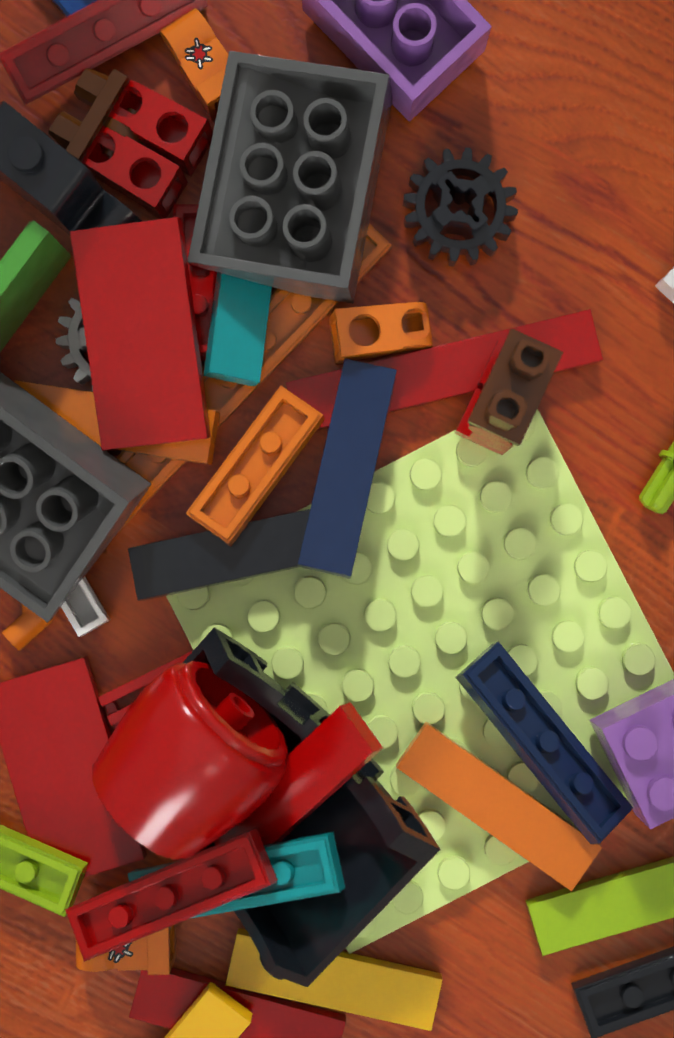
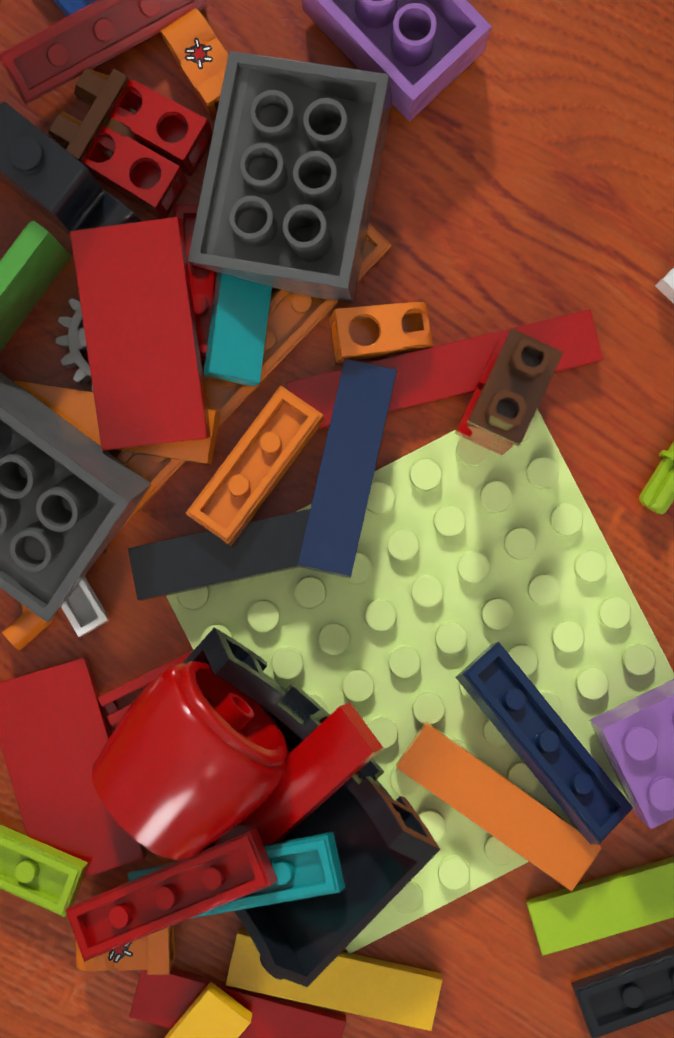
black gear [403,147,518,267] -> none

